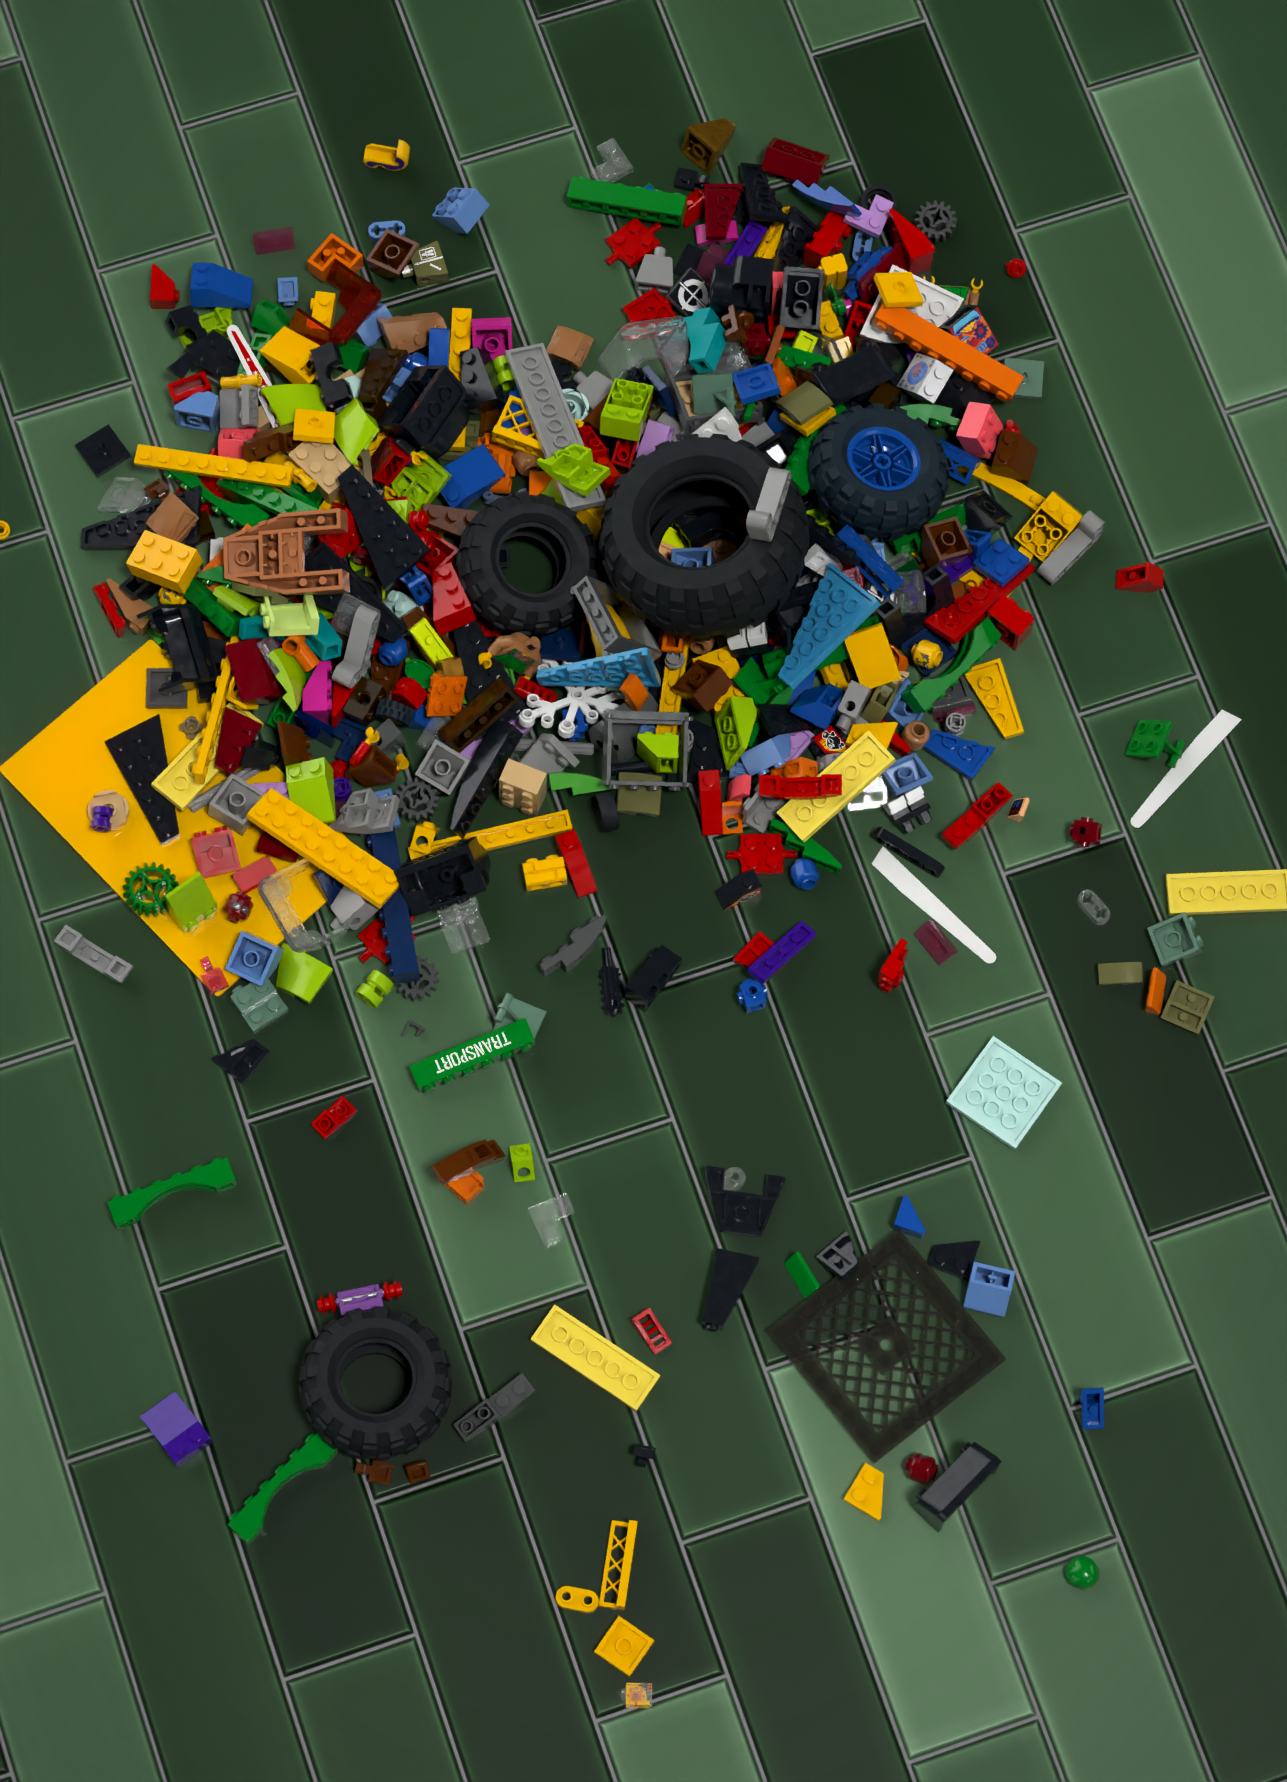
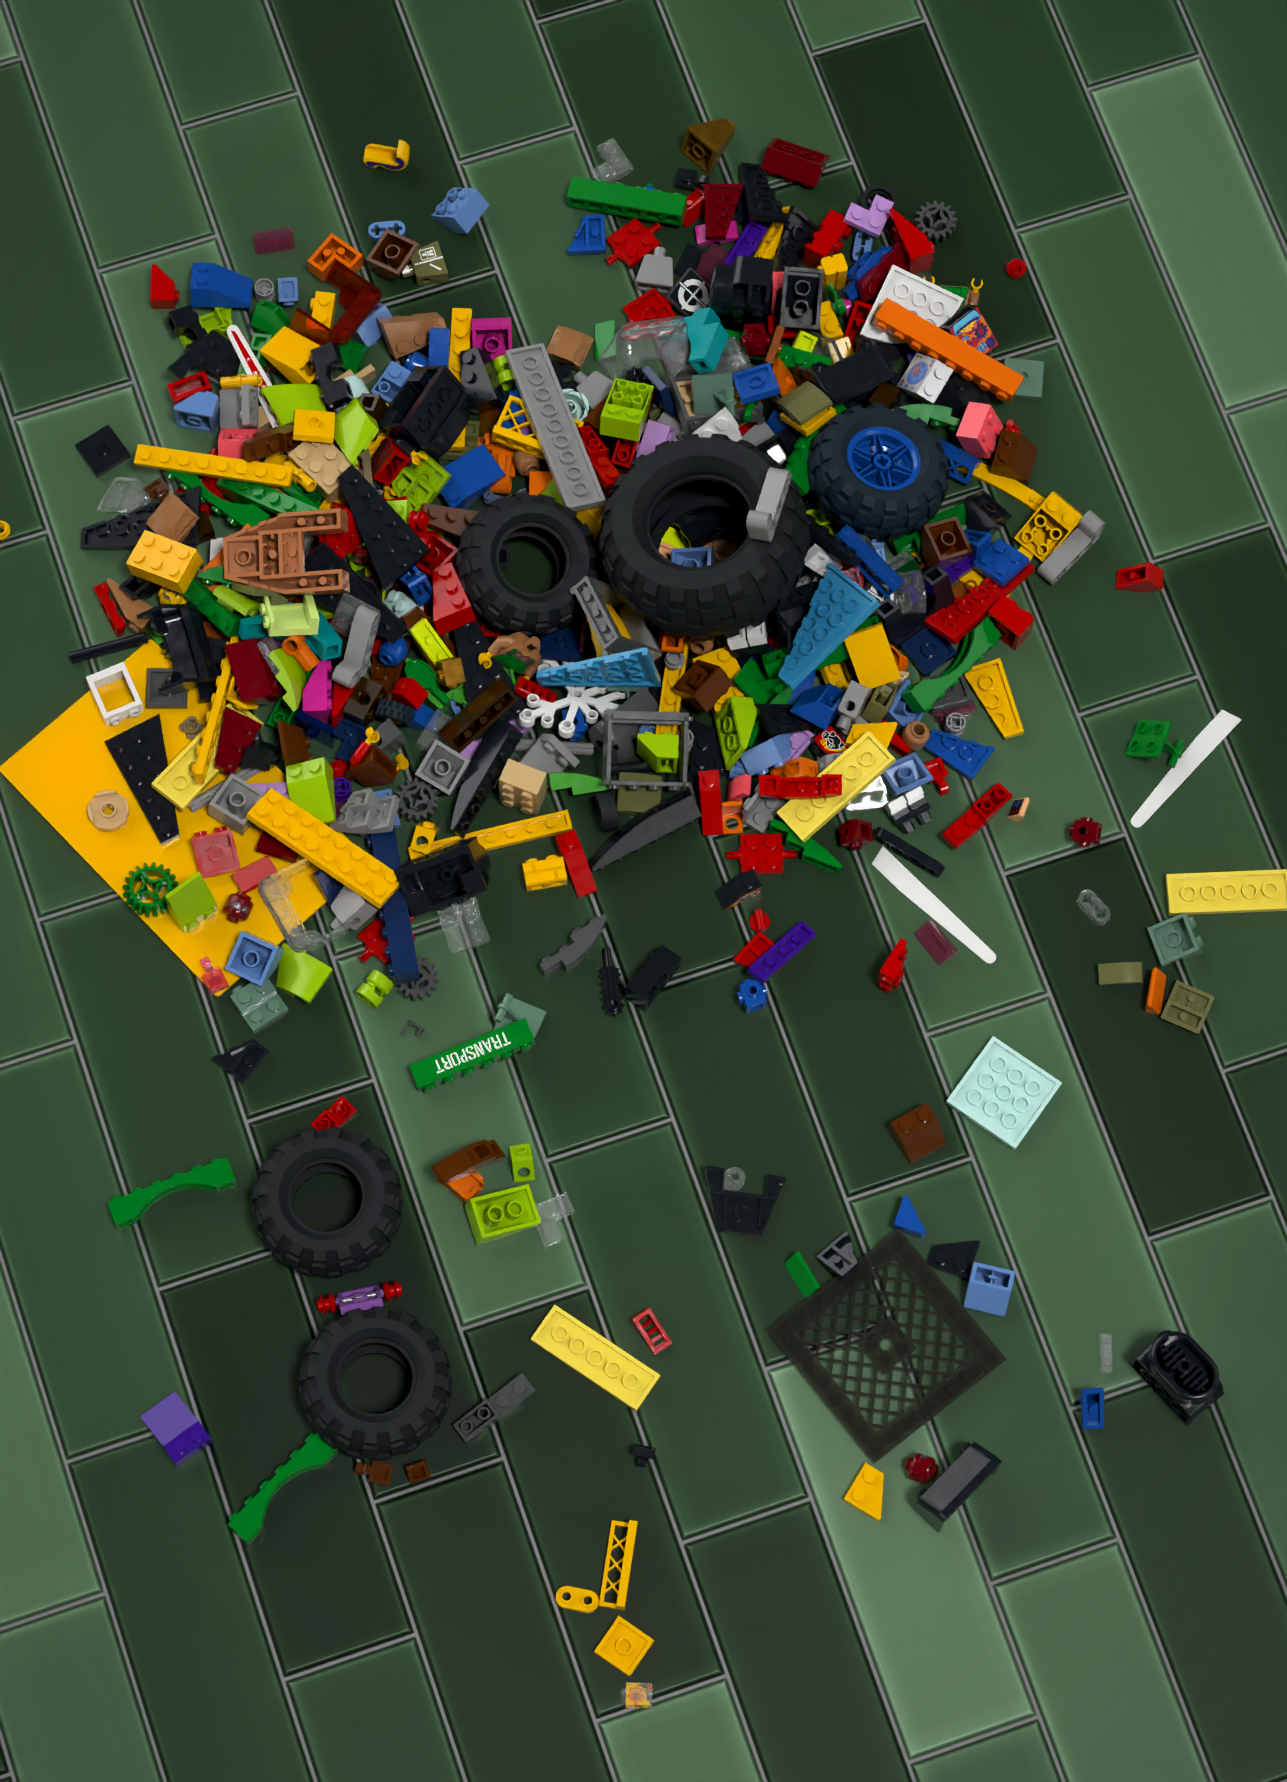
light grey slope [54,925,133,984] -> none
dark purple wheel [90,806,113,832] -> none
dark brown wing [359,348,409,403] -> none
orange hinge [425,673,467,717] -> none
lime slope [536,443,611,497] -> none
orange slope [620,673,648,711] -> none
black slope [701,1248,759,1332] -> none
reddish brown hips [721,304,755,343] -> none
blue head [790,858,820,890] -> none
blue slope [792,179,862,217] -> none
yellow plate [874,272,924,308] -> none
yellow head [911,640,943,669] -> none
green hair [1065,1556,1099,1590] -> none
none -> black axle [69,632,149,664]
none -> white window [86,662,144,726]
none -> black tyre [251,1127,404,1279]
none -> light grey wheel [254,278,275,302]
none -> lime slope [464,1184,541,1245]
none -> blue wing [568,214,606,255]
none -> black slope [587,790,701,872]
none -> green slope [595,320,615,362]
none -> red plate [749,909,770,932]
none -> dark red brick [839,819,873,850]
none -> reddish brown slope [889,1103,946,1164]
none -> red plate [924,757,949,796]
none -> clear beam [1099,1333,1112,1373]
none -> black brick [1129,1330,1224,1427]

